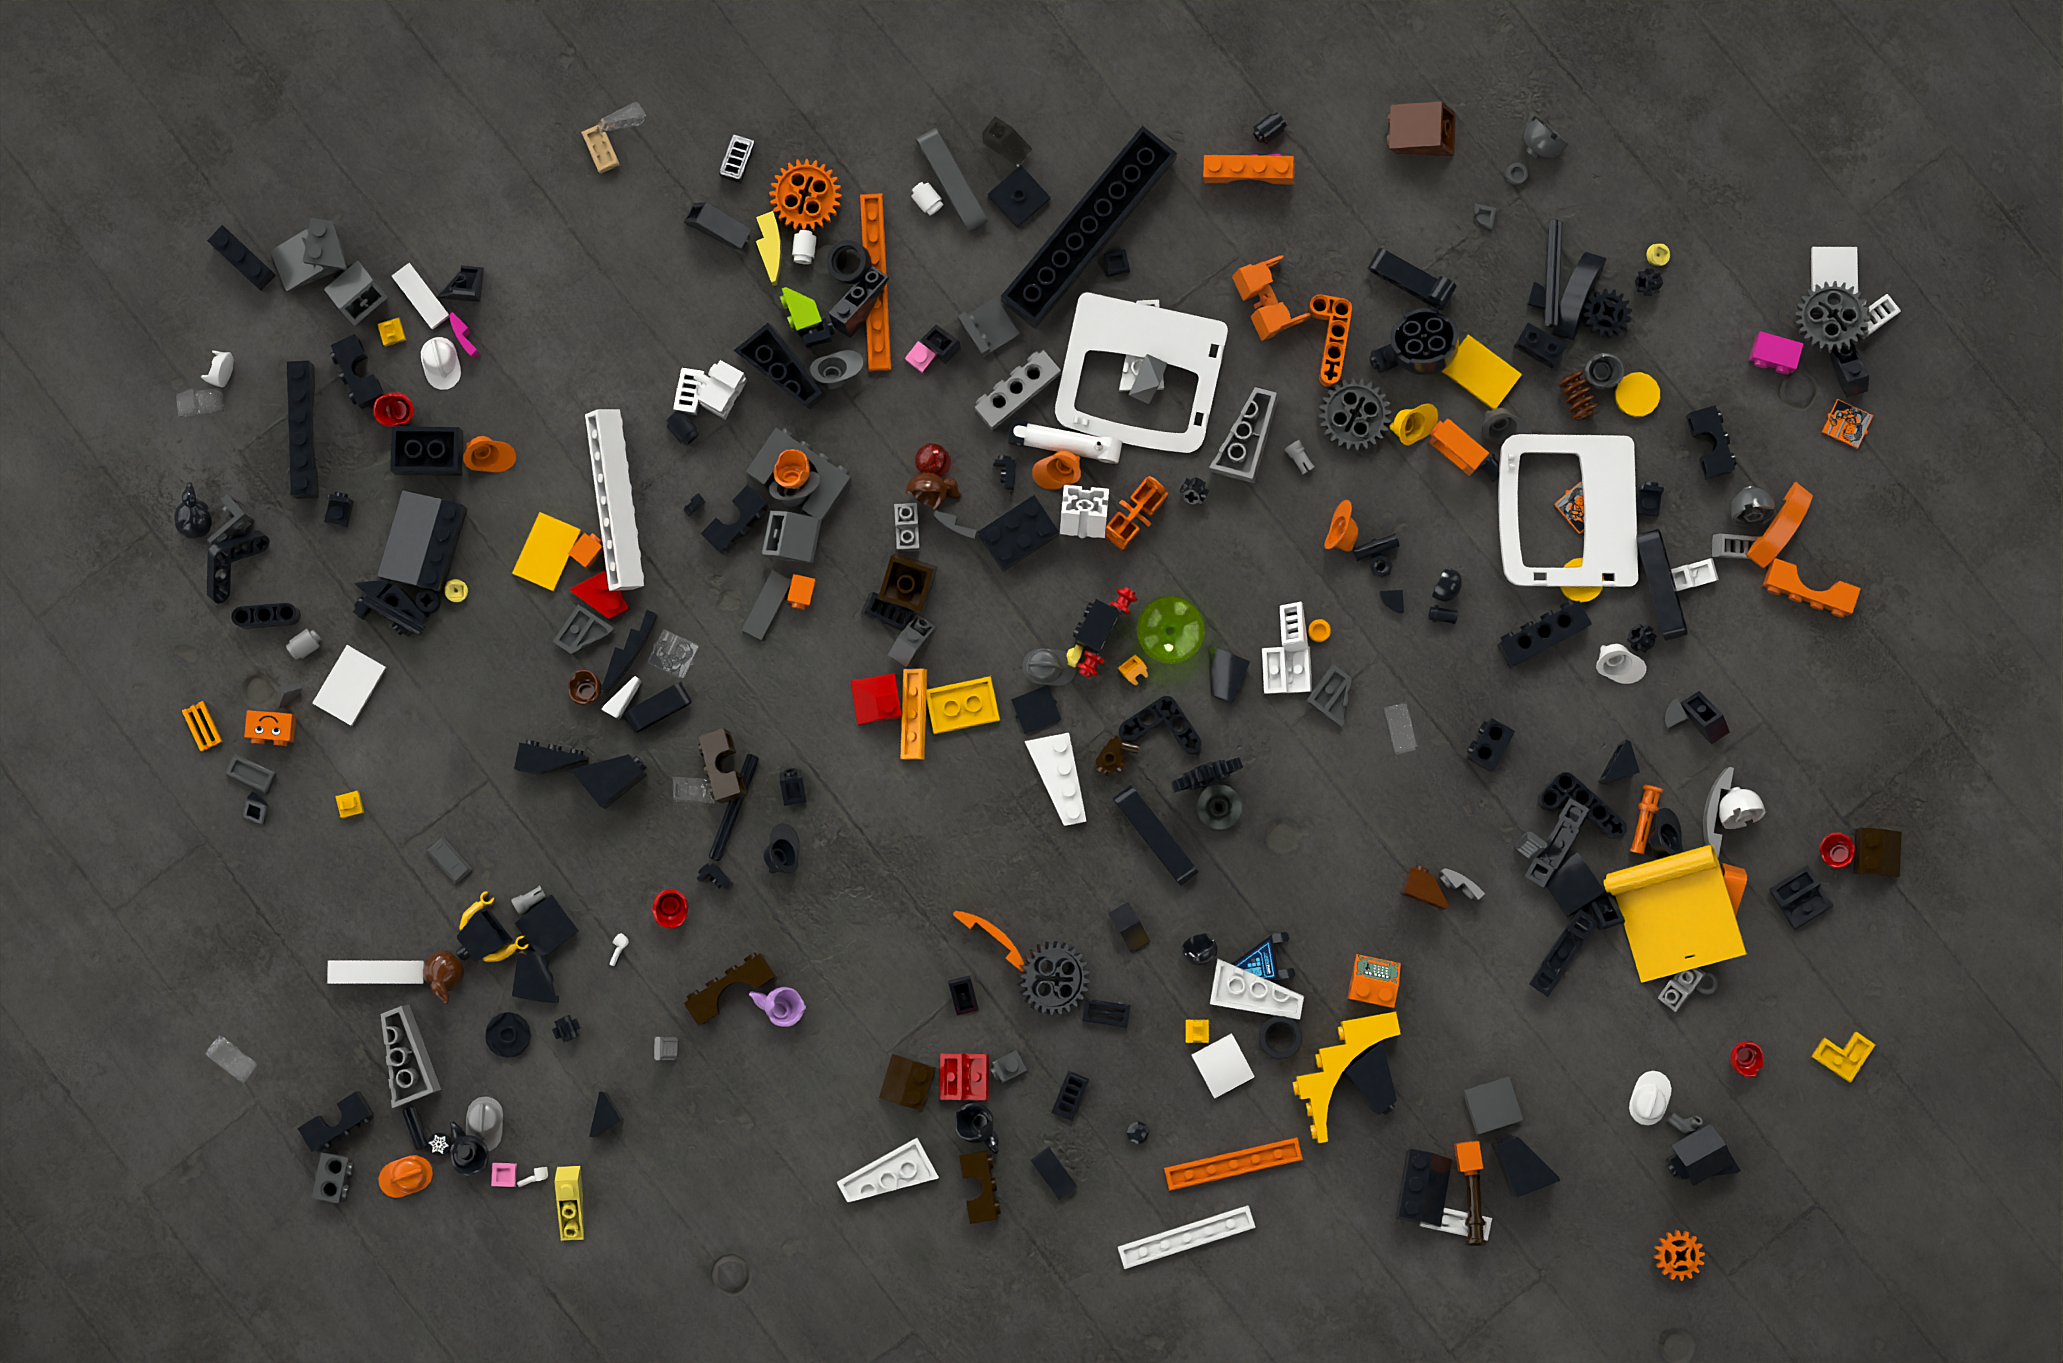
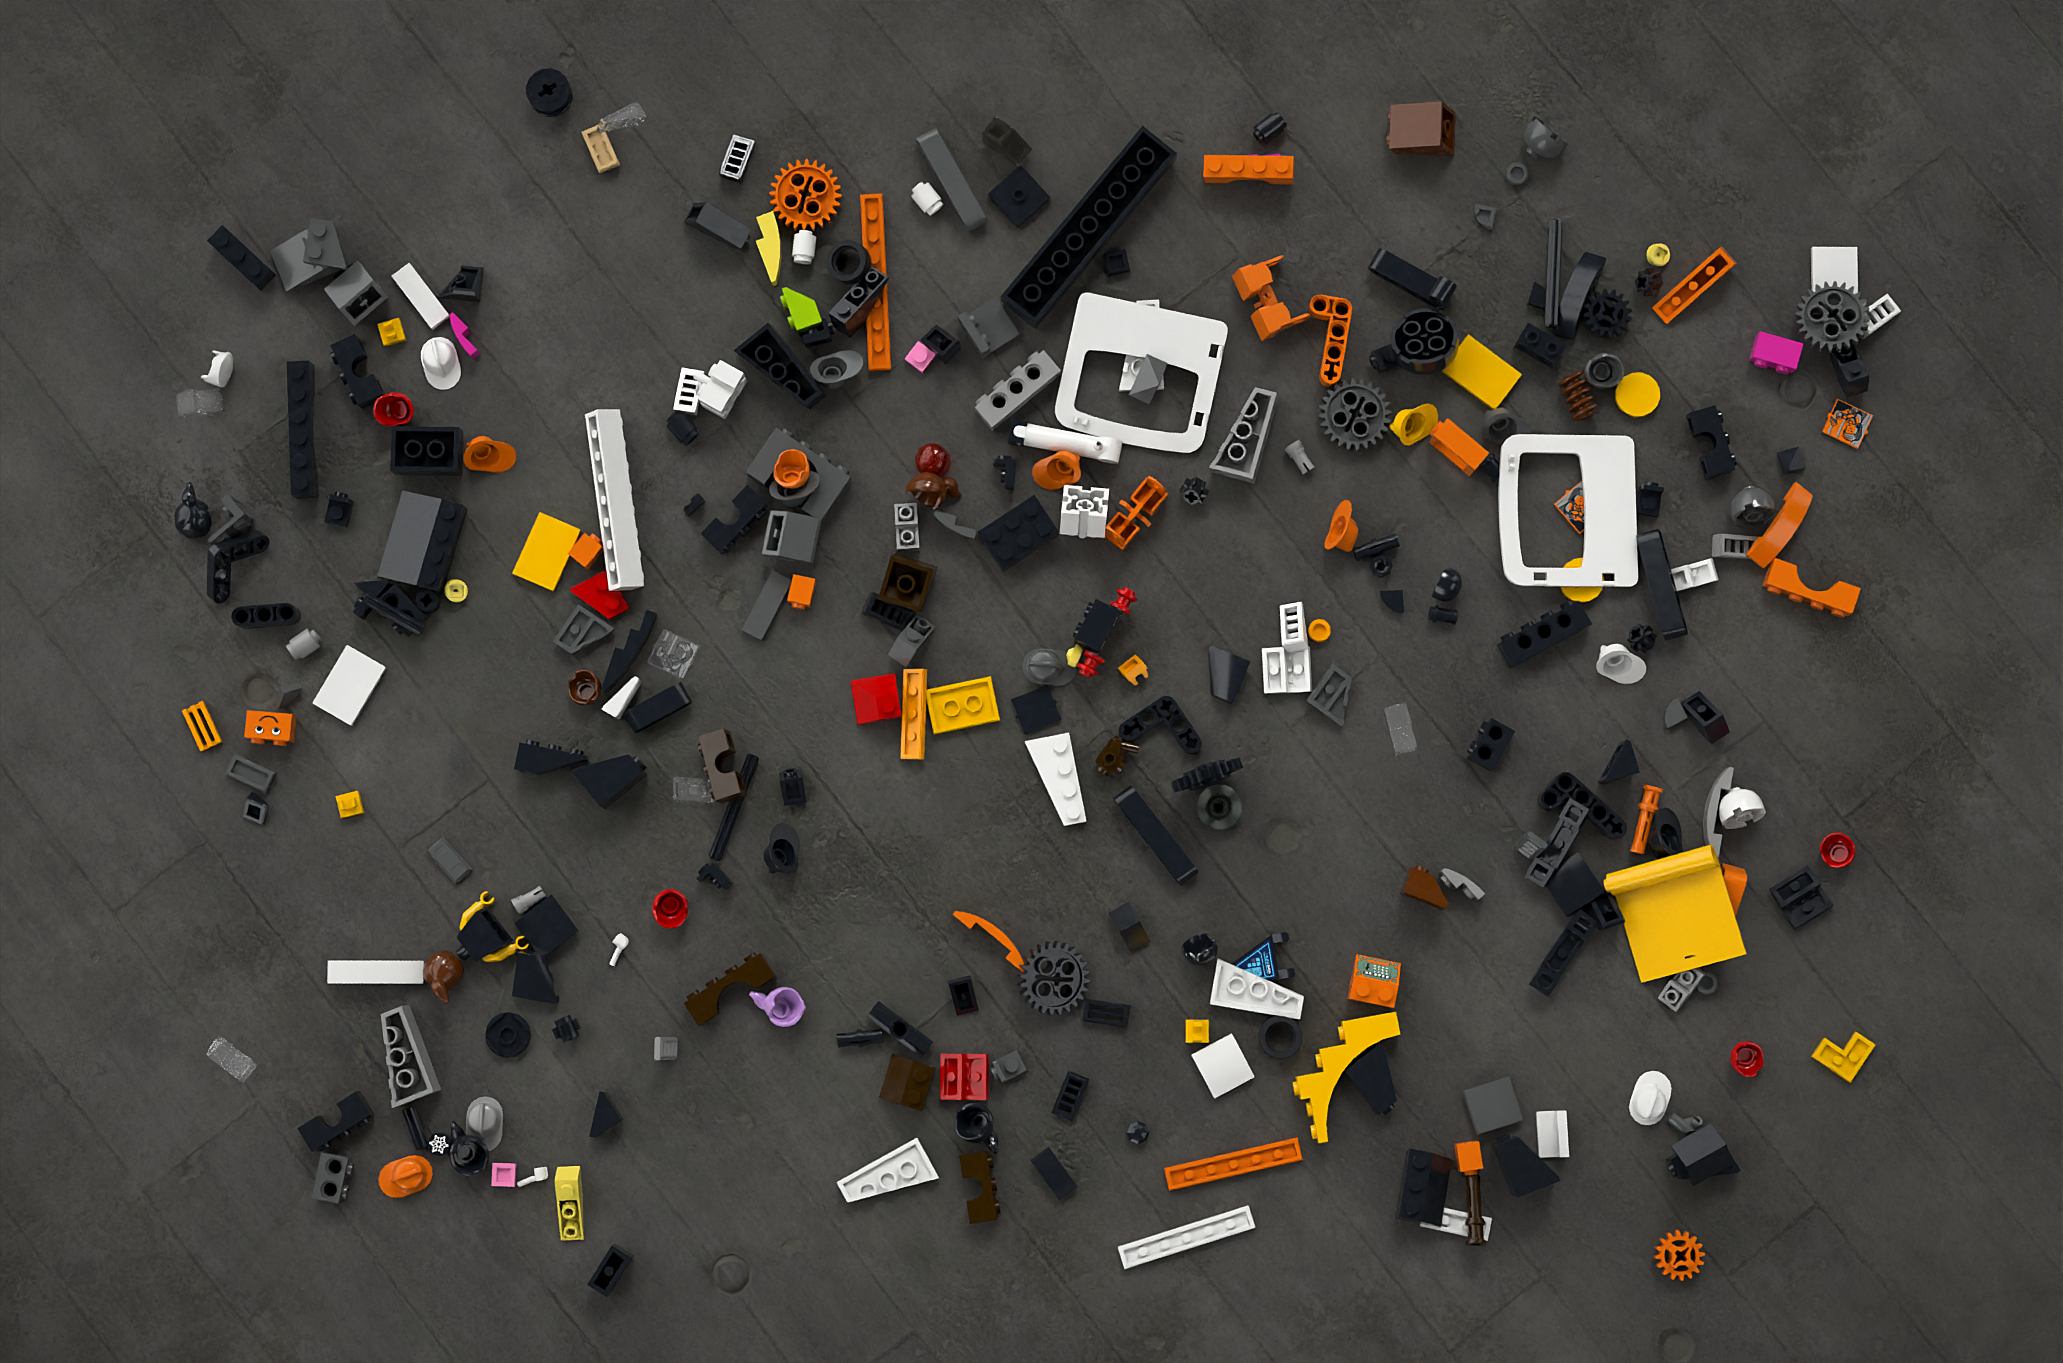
clear neon green dish [1137,596,1205,664] -> none
dark brown slope [1853,827,1902,877] -> none
none -> black piece [526,68,573,117]
none -> black brick [587,1244,634,1297]
none -> black pin [837,1028,884,1048]
none -> black piece [867,1001,933,1058]
none -> white panel [1536,1110,1569,1158]
none -> orange slope [1652,247,1737,324]
none -> black slope [1777,446,1805,474]

